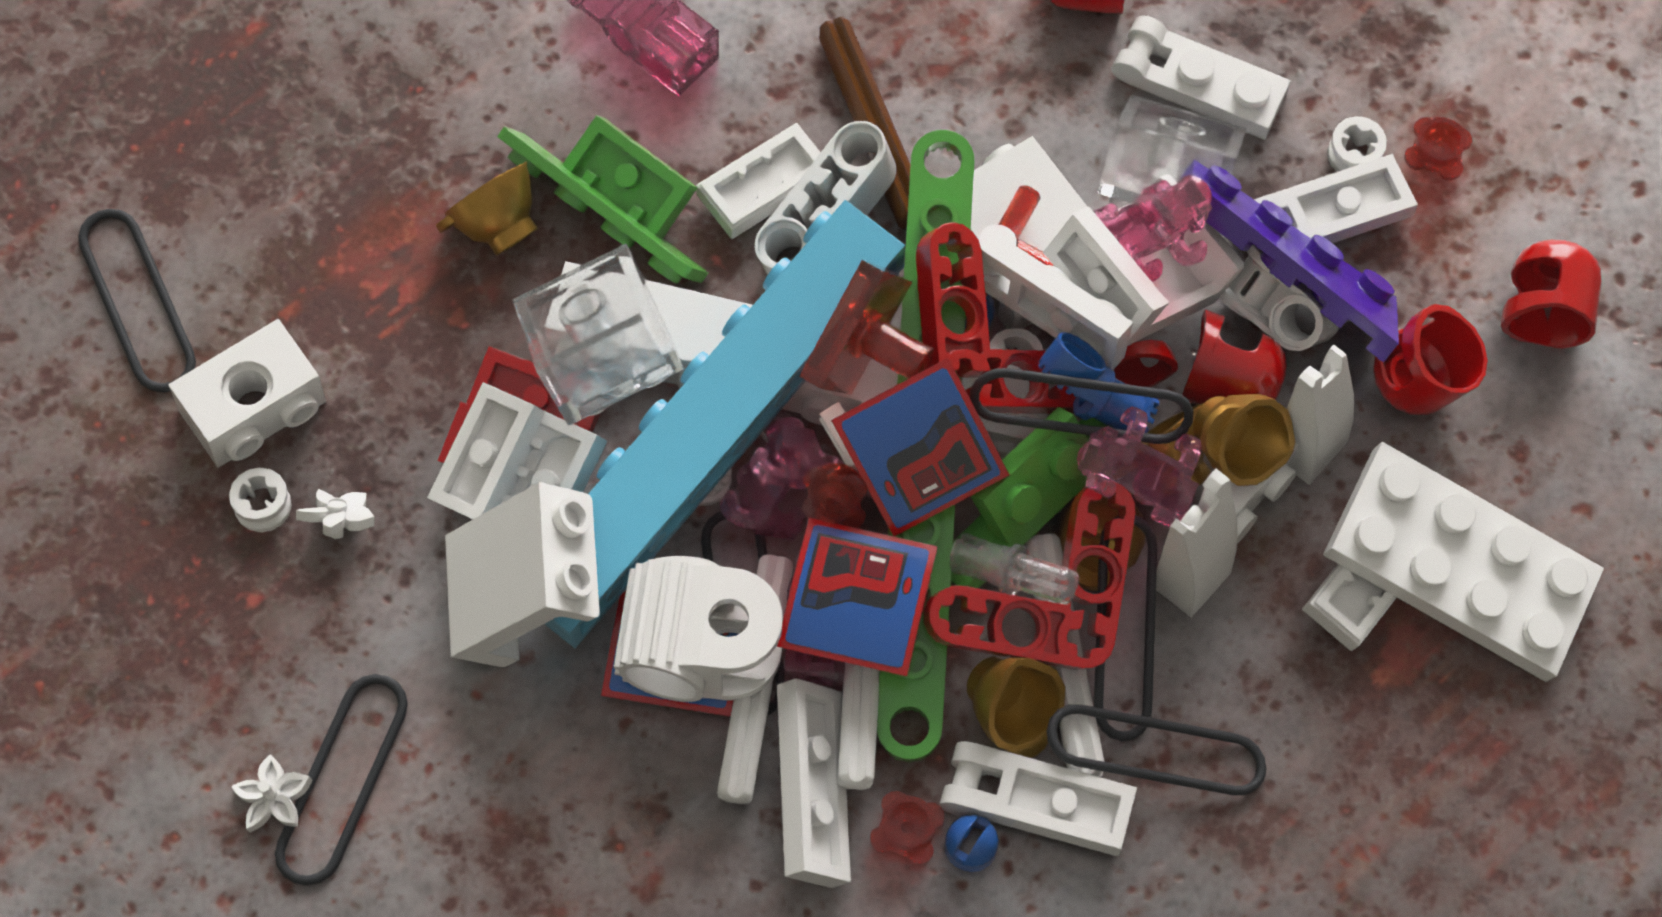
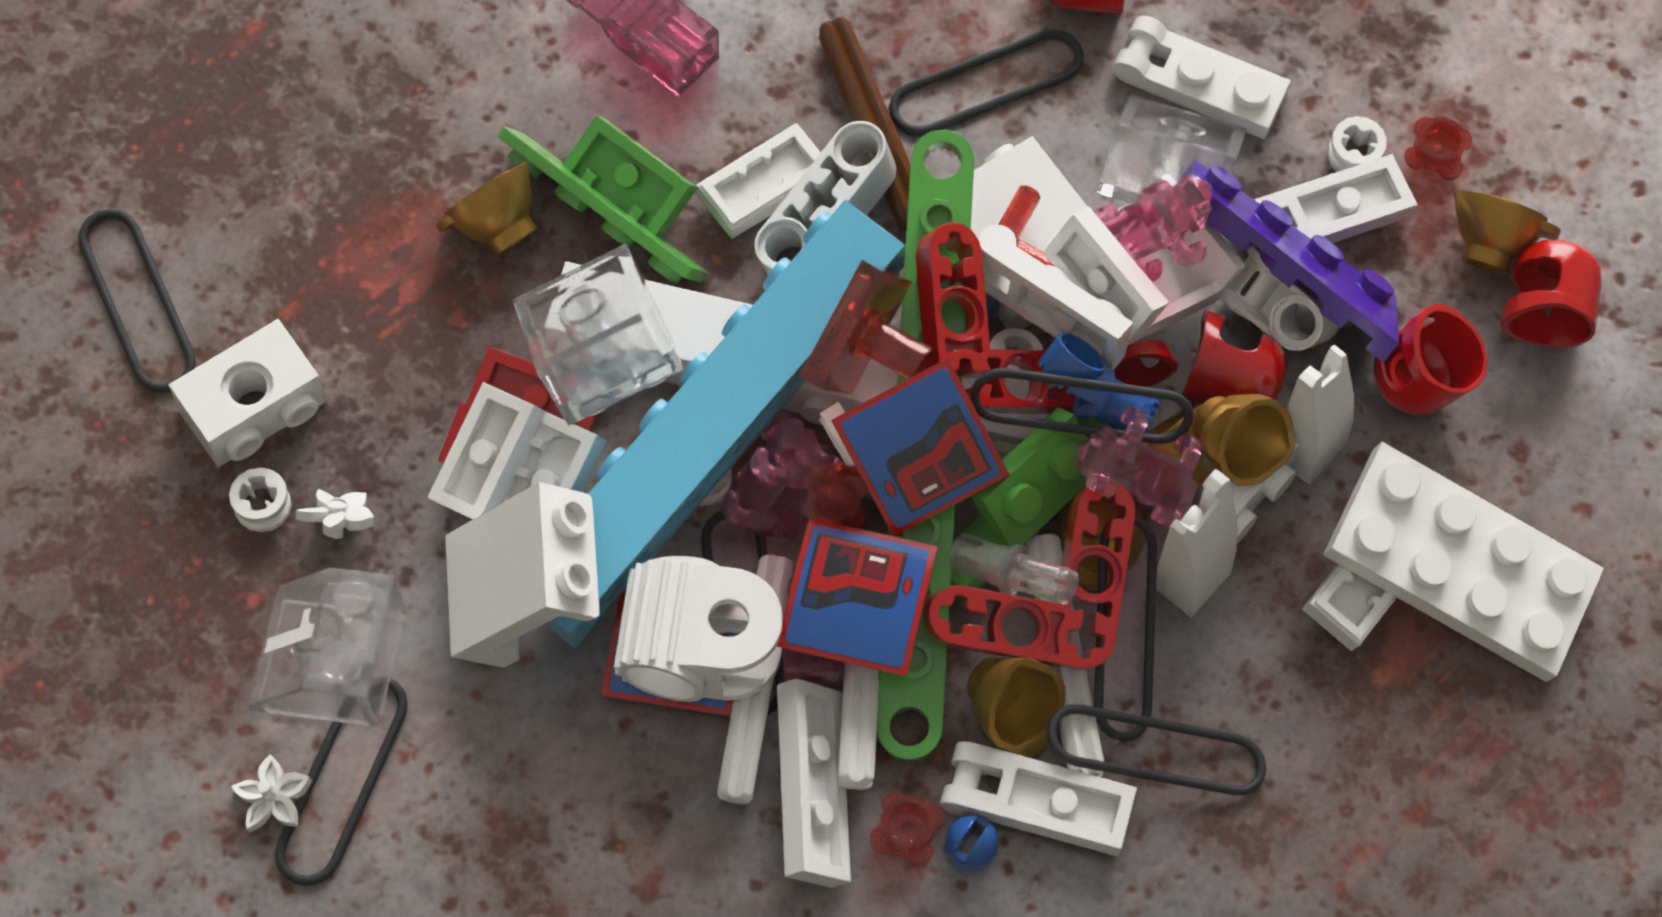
none -> clear slope [249,567,406,727]
none -> black piece [889,29,1084,135]
none -> pearl gold piece [1454,190,1561,275]

